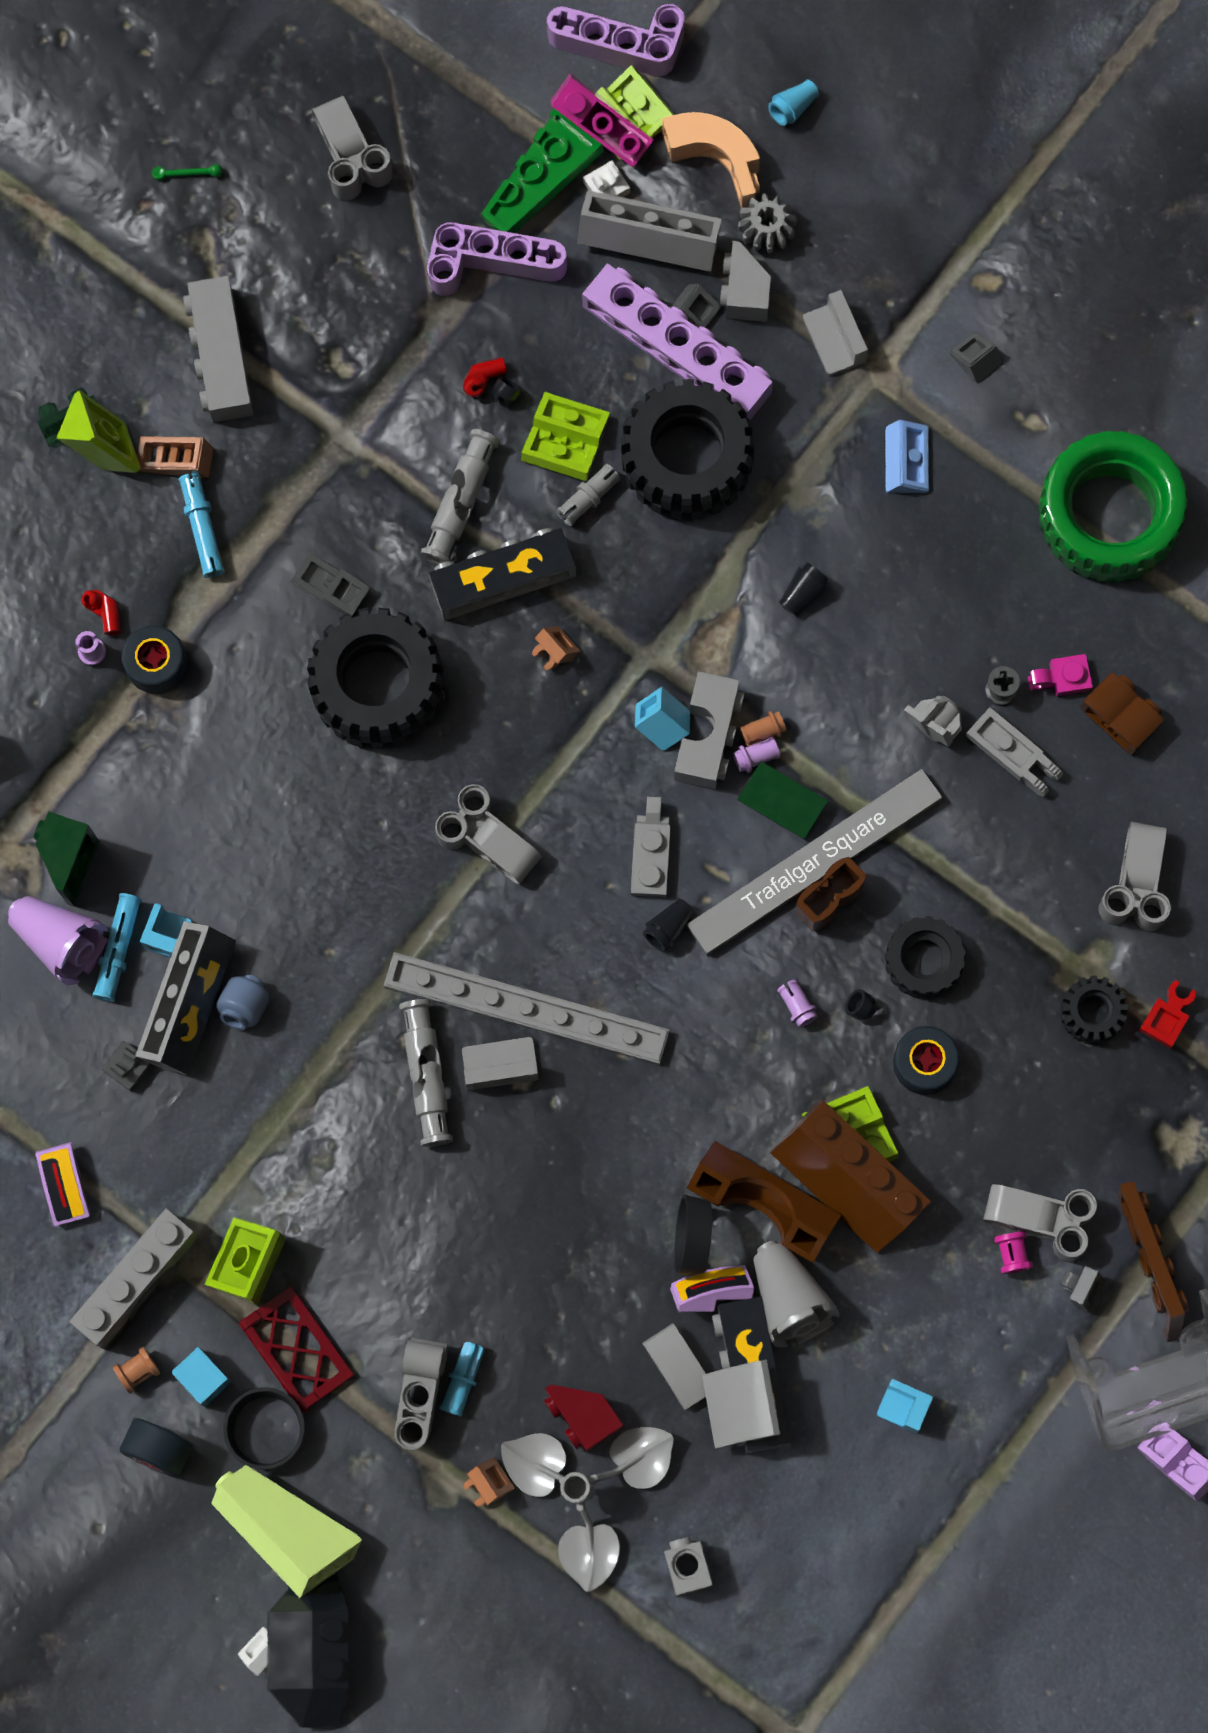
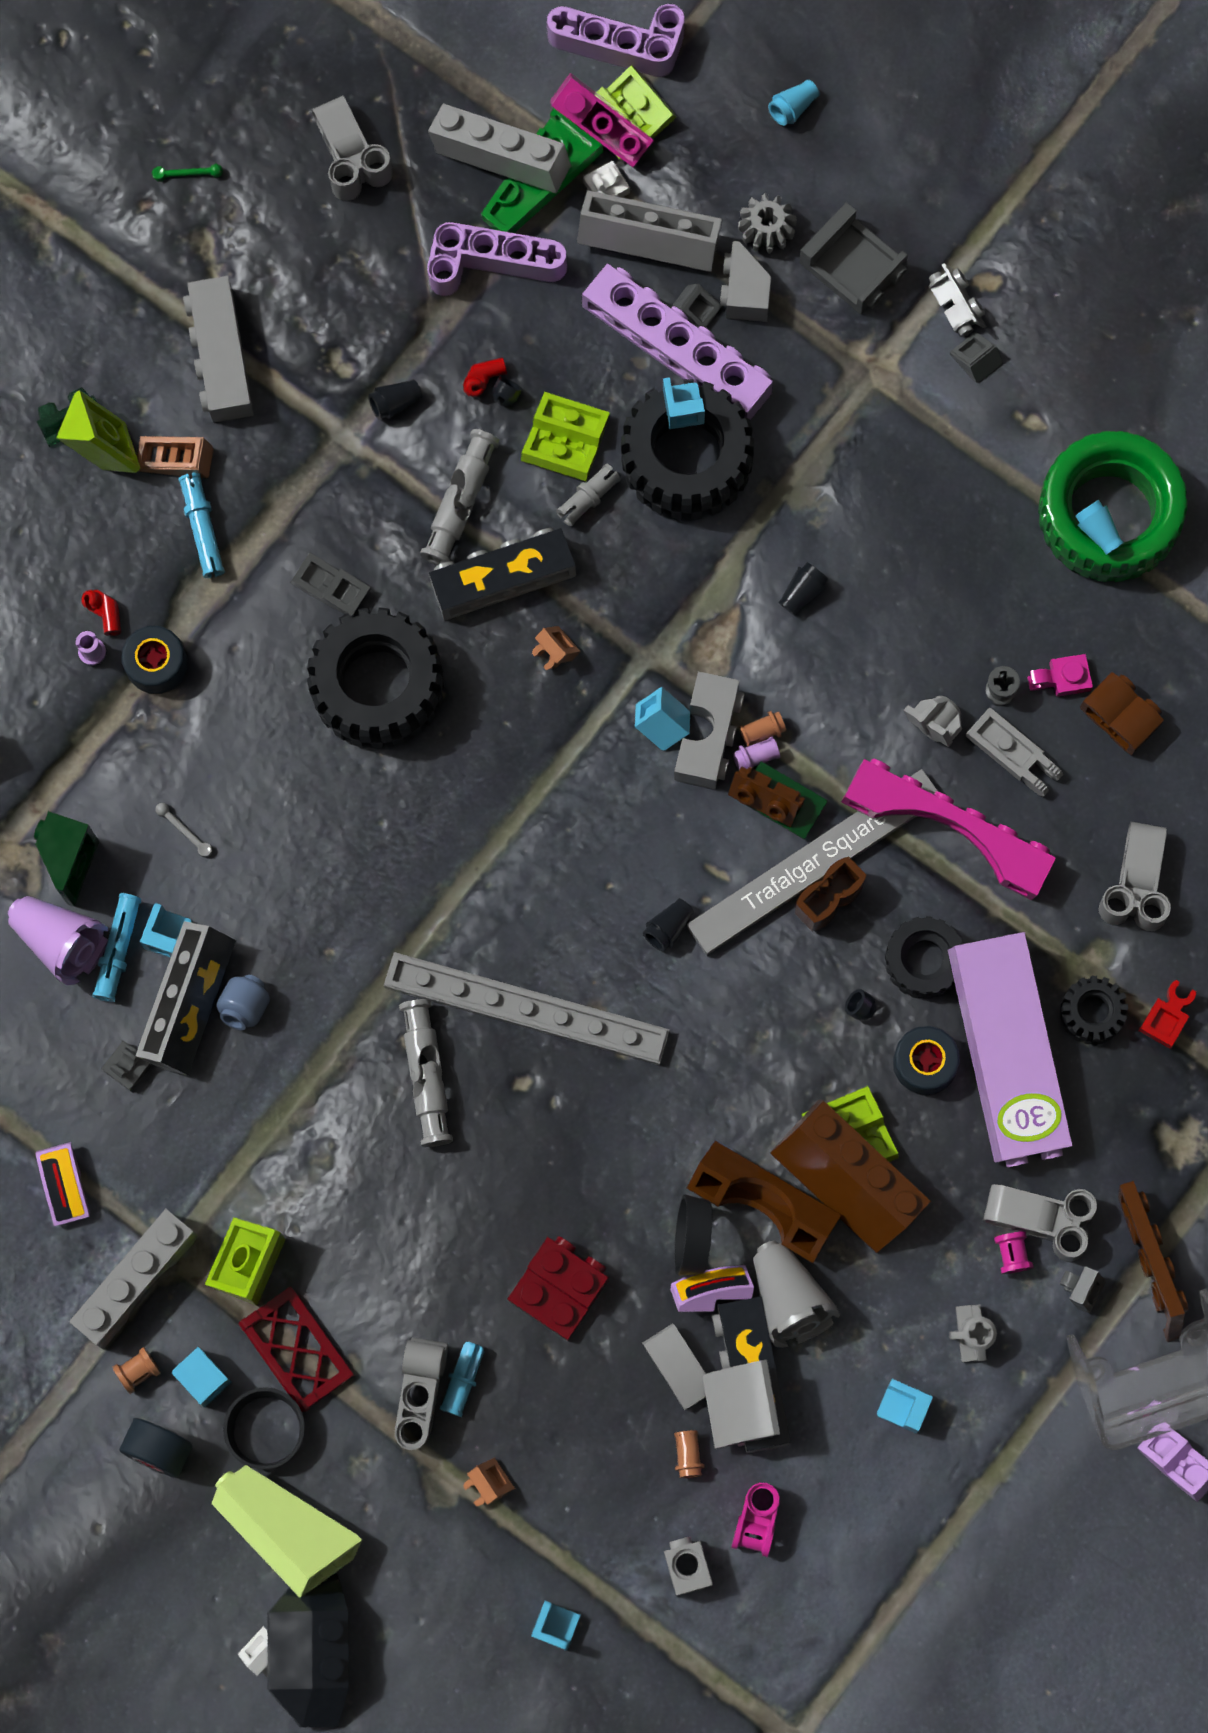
light grey piece [435,784,542,885] -> none
light grey panel [462,1037,539,1091] -> none
light grey plant [501,1427,674,1592] -> none
dark red slope [543,1384,624,1453] -> none
light grey hinge [631,797,670,897] -> none
light nougat arch [662,112,760,209] -> none
lavender pin [777,979,818,1027] -> none
light grey panel [803,290,868,376] -> none
light blue slope [885,420,929,493] -> none
none -> light grey hinge [155,803,212,858]
none -> black cone [368,379,422,420]
none -> light grey brick [428,103,571,193]
none -> dark red plate [507,1236,609,1341]
none -> medium azure panel [531,1601,581,1651]
none -> medium azure panel [663,377,705,429]
none -> nougat pin [674,1430,705,1478]
none -> reddish brown hinge [728,766,805,827]
none -> dark pink piece [731,1483,779,1557]
none -> dark grey panel [799,202,908,315]
none -> dark pink arch [841,759,1056,900]
none -> hinge [929,263,986,337]
none -> lavender brick [948,932,1072,1167]
none -> light grey piece [949,1304,997,1362]
none -> medium azure cone [1075,500,1124,555]

